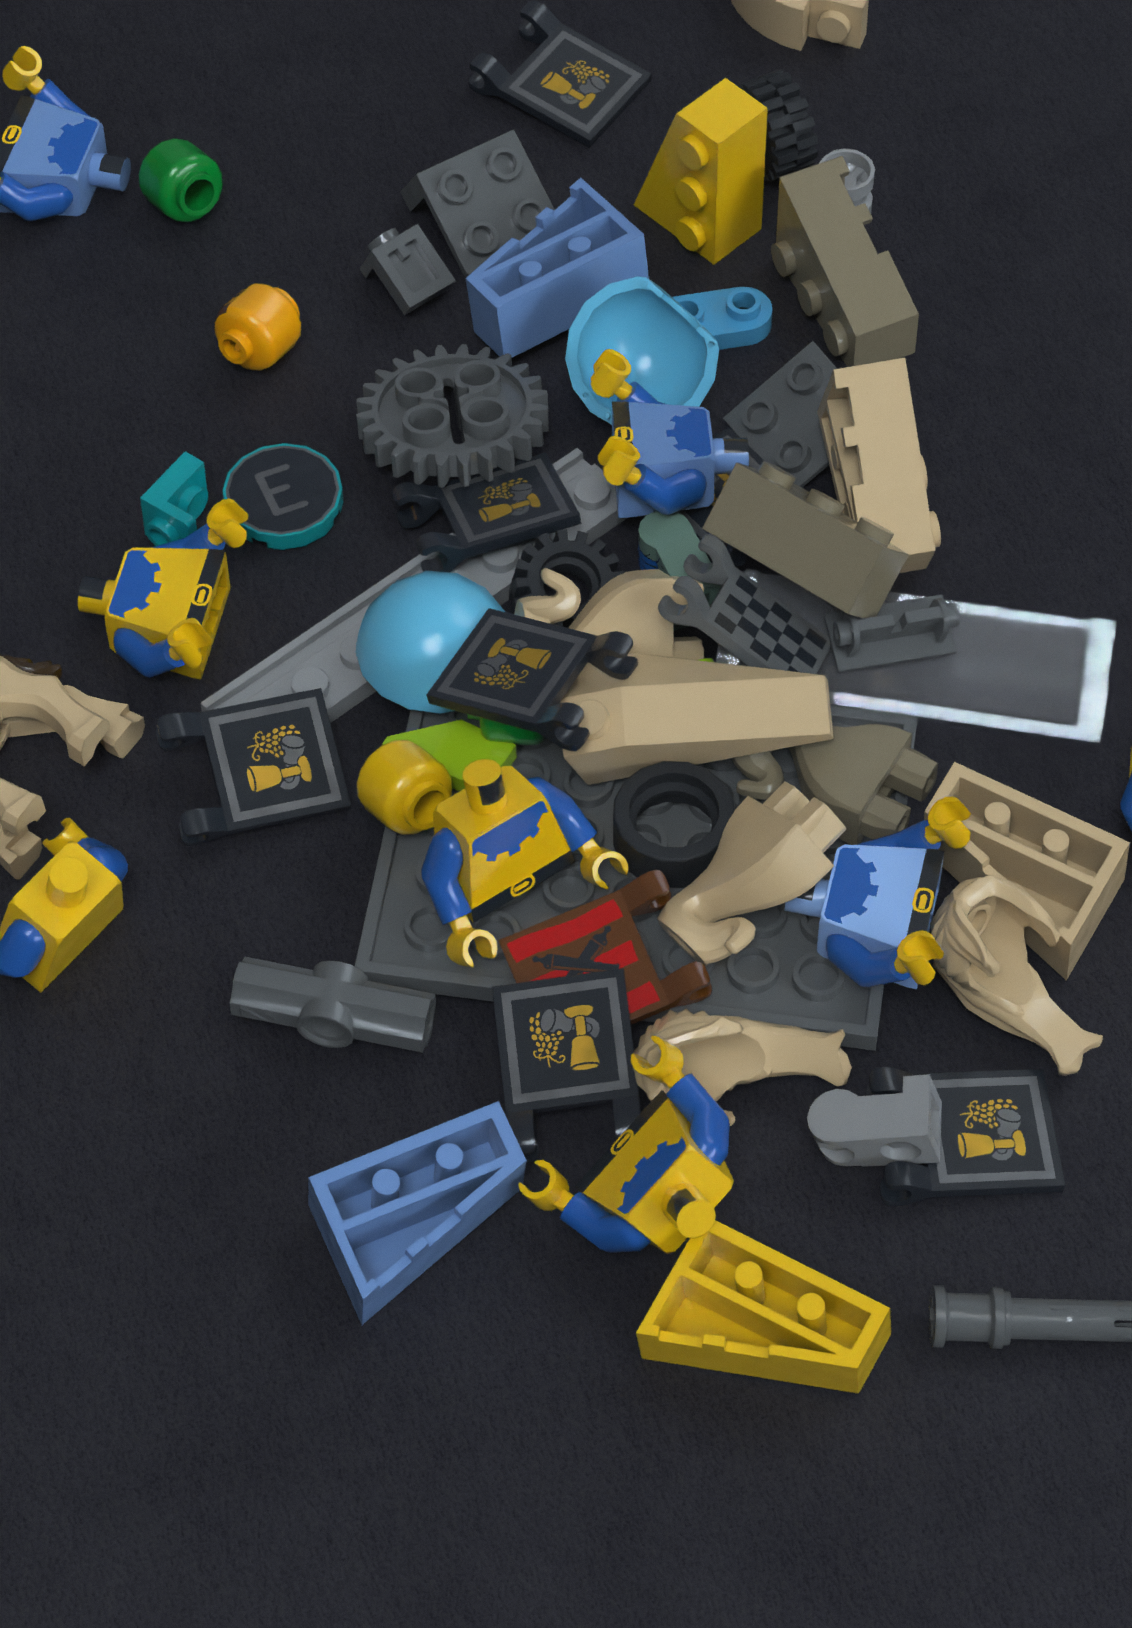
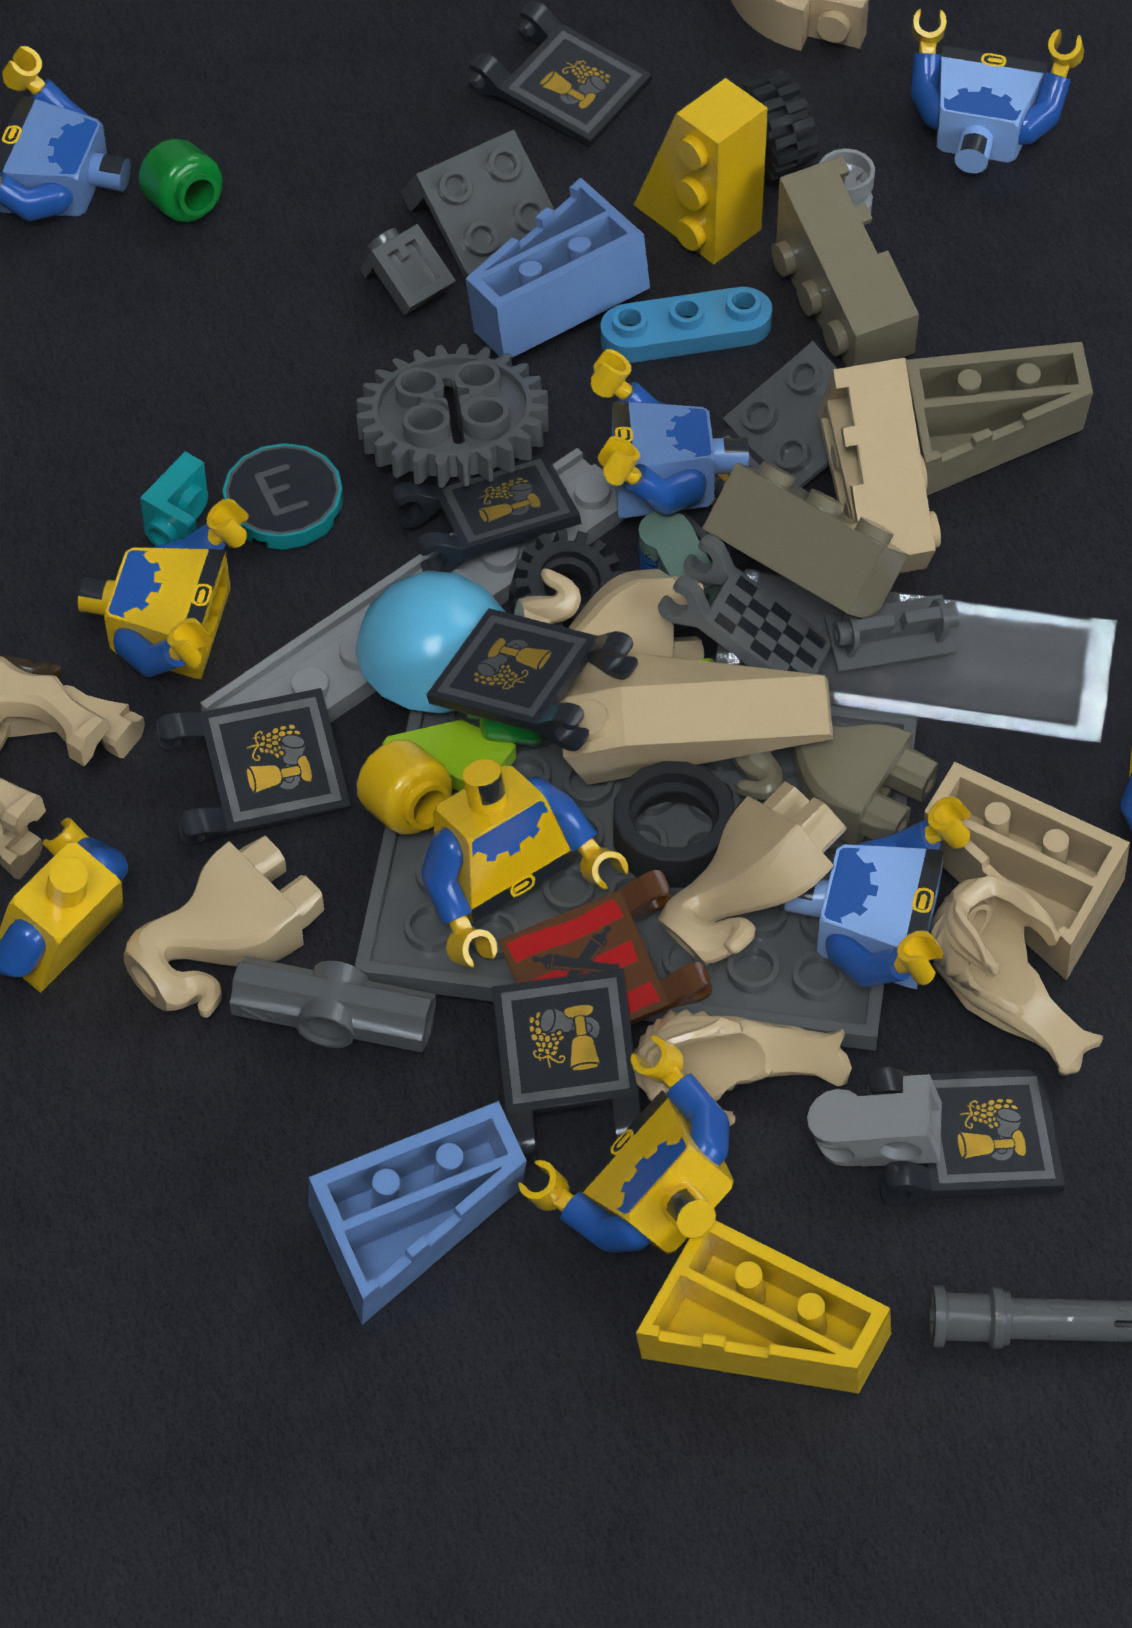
light orange head [215,283,301,371] -> none
medium azure cylinder [565,276,719,425] -> none
none -> tan hips [124,836,324,1018]
none -> dark tan wedge [906,342,1093,495]
none -> torso [911,9,1084,173]

